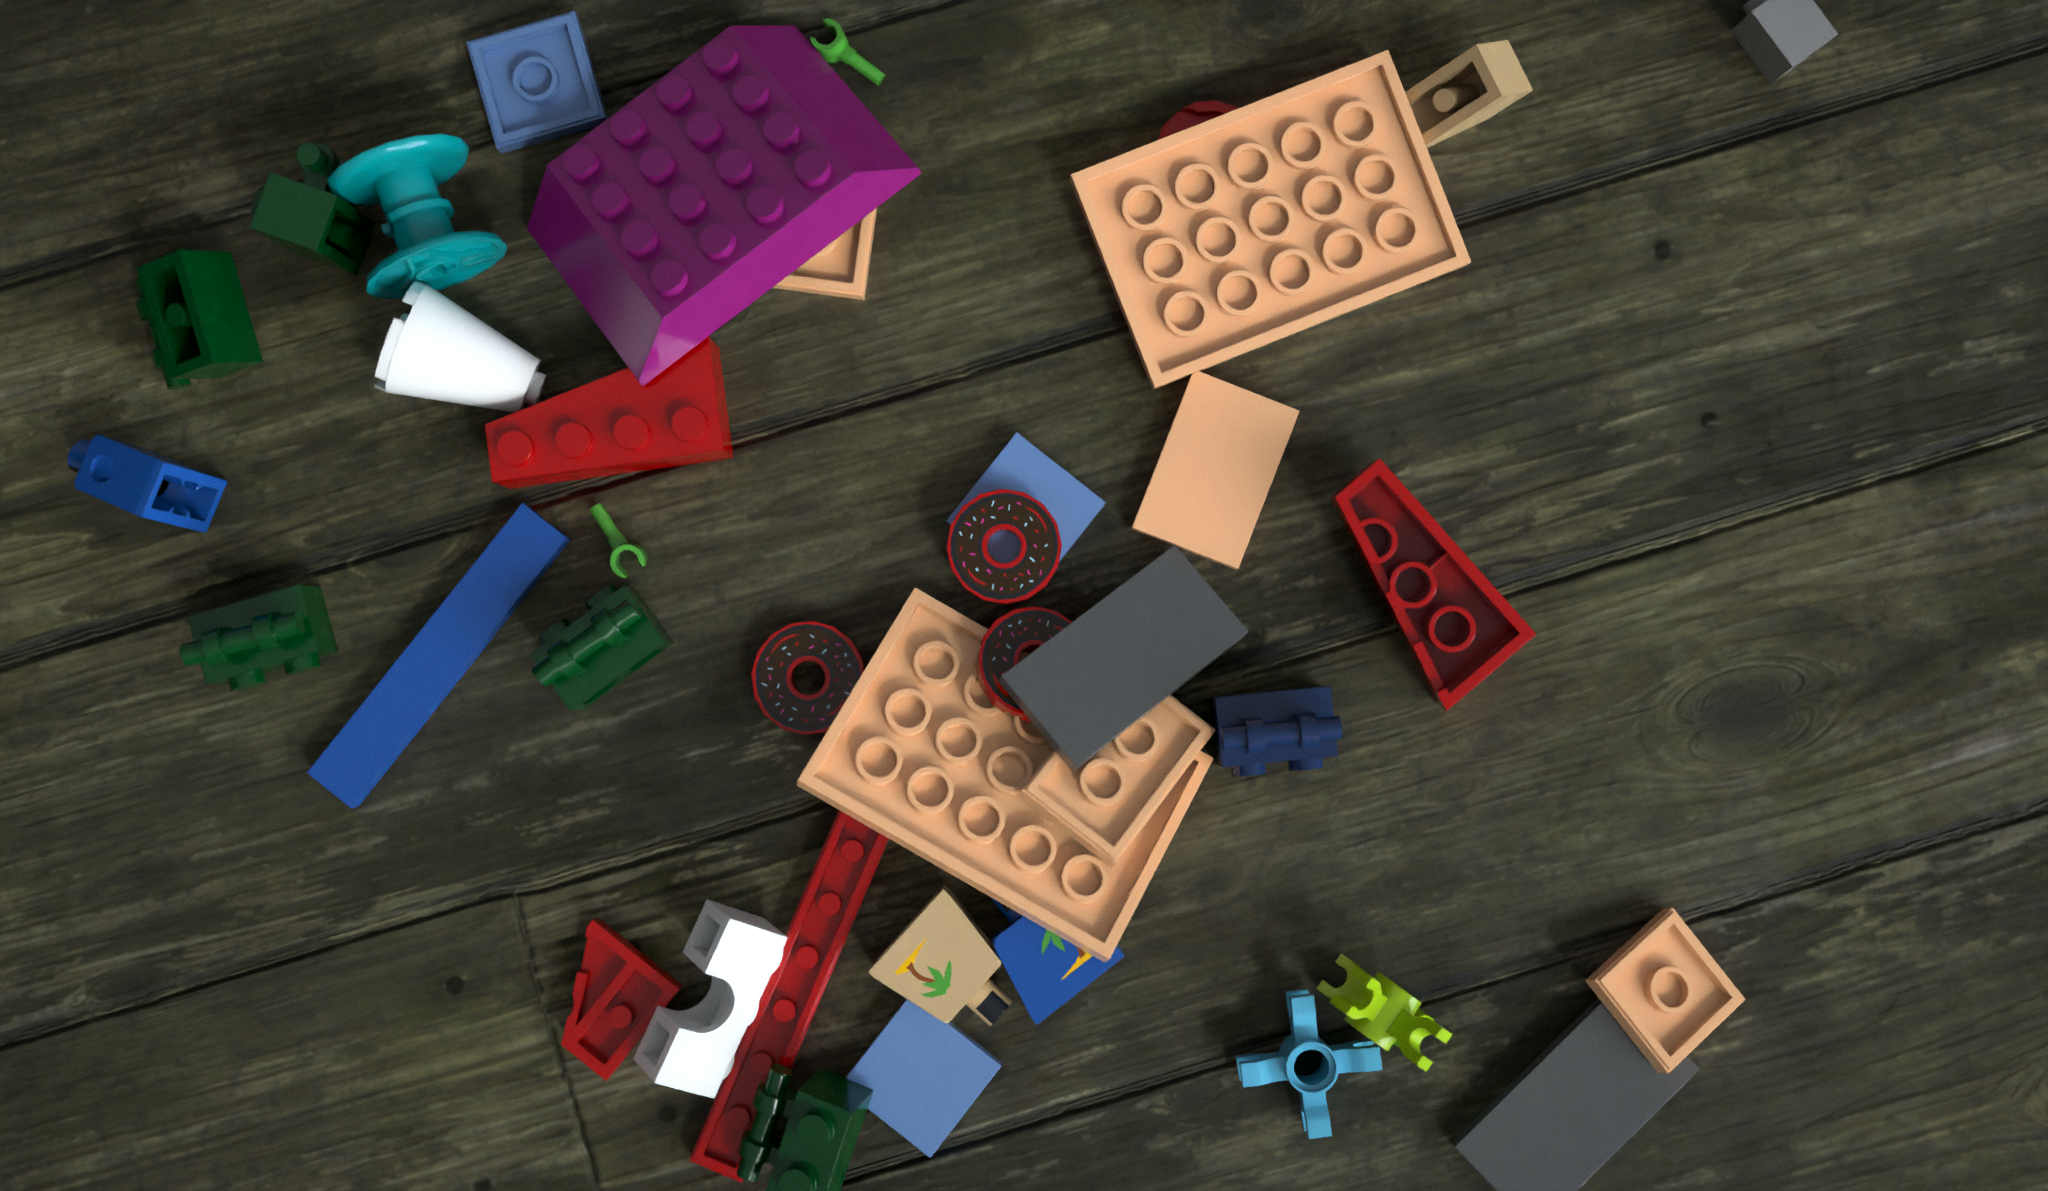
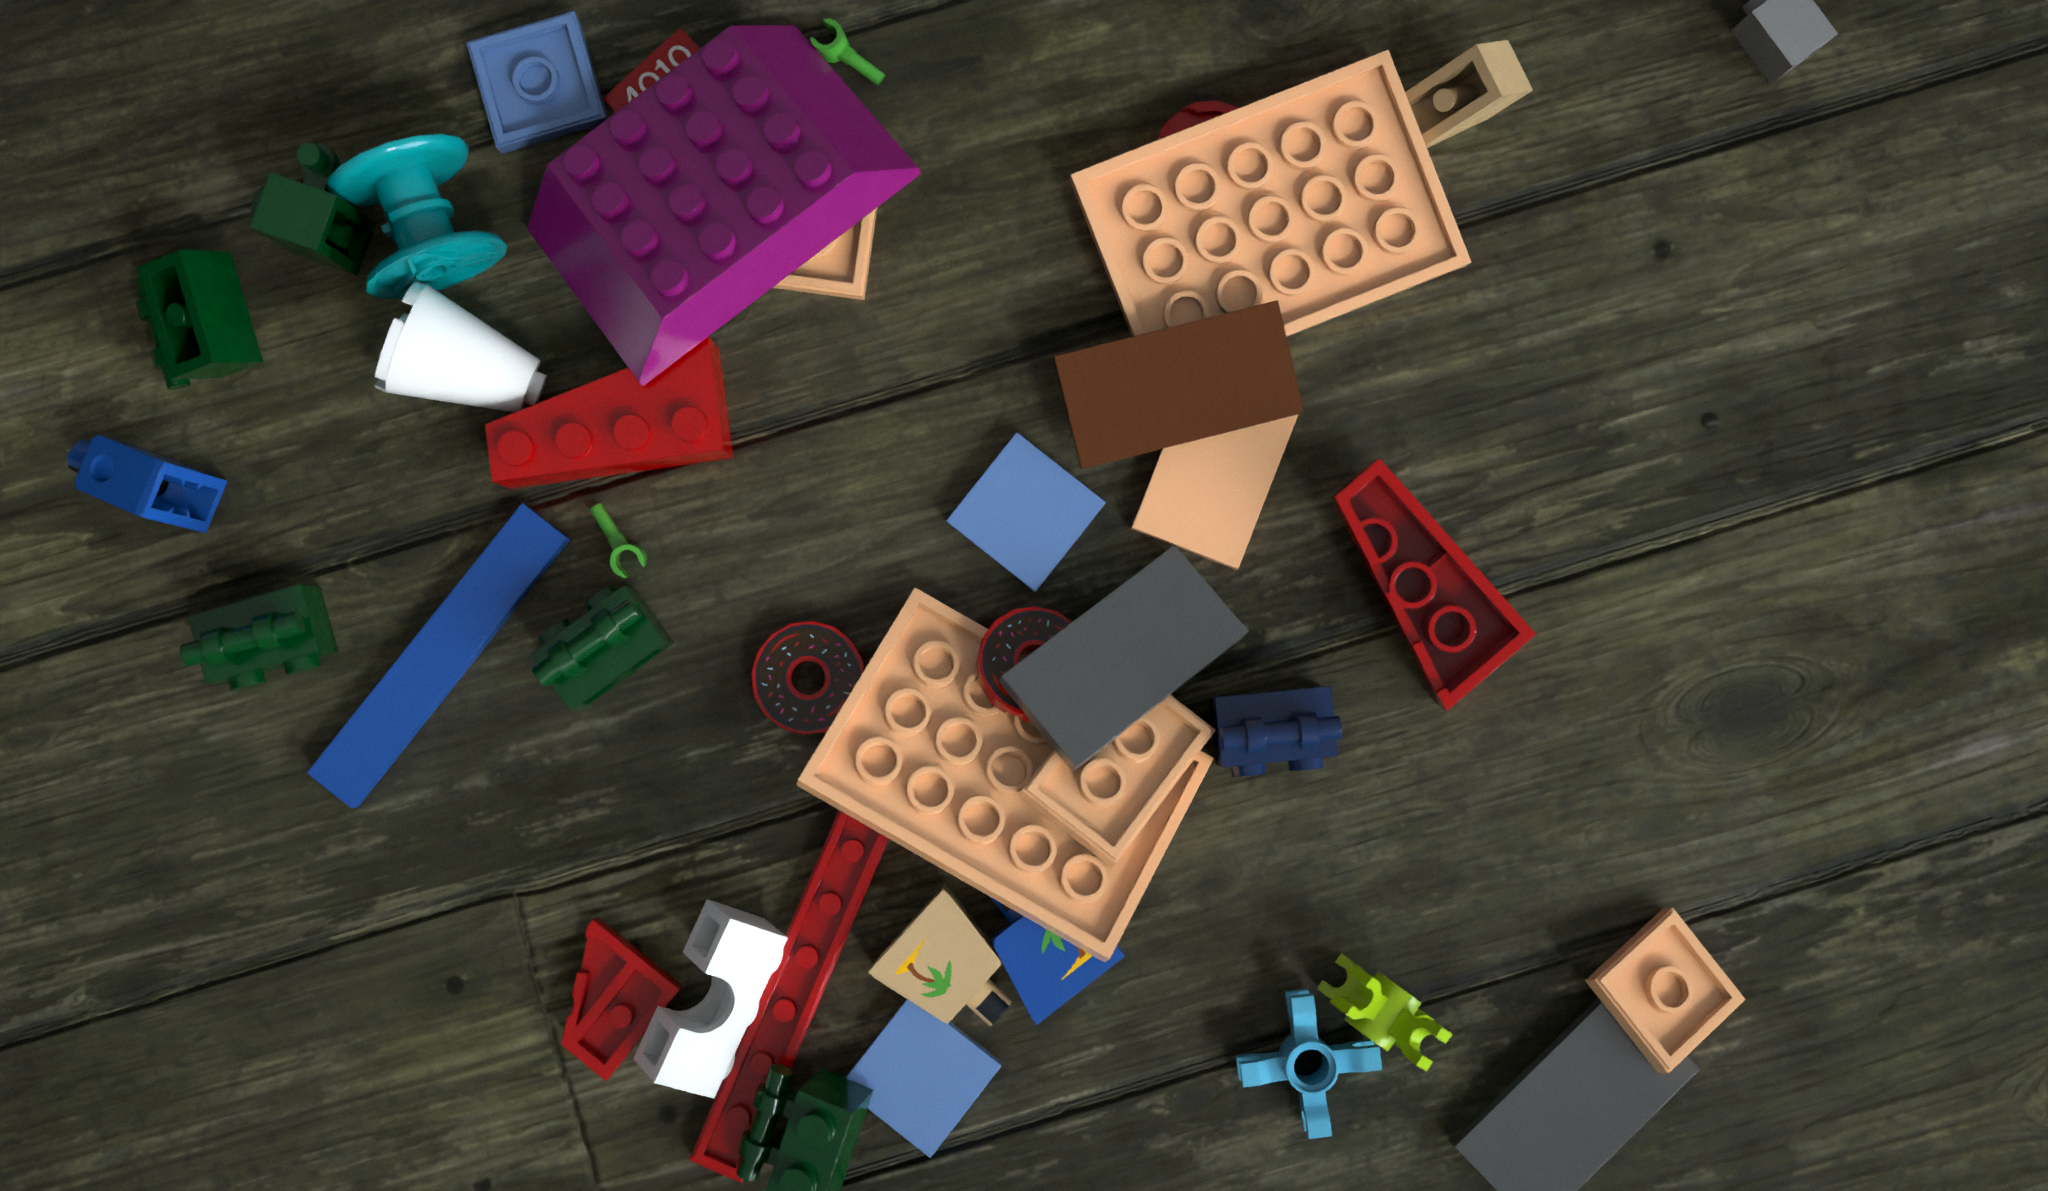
tile [947,489,1062,605] -> none
none -> red sticker [603,28,700,112]
none -> reddish brown tile [1053,300,1304,469]

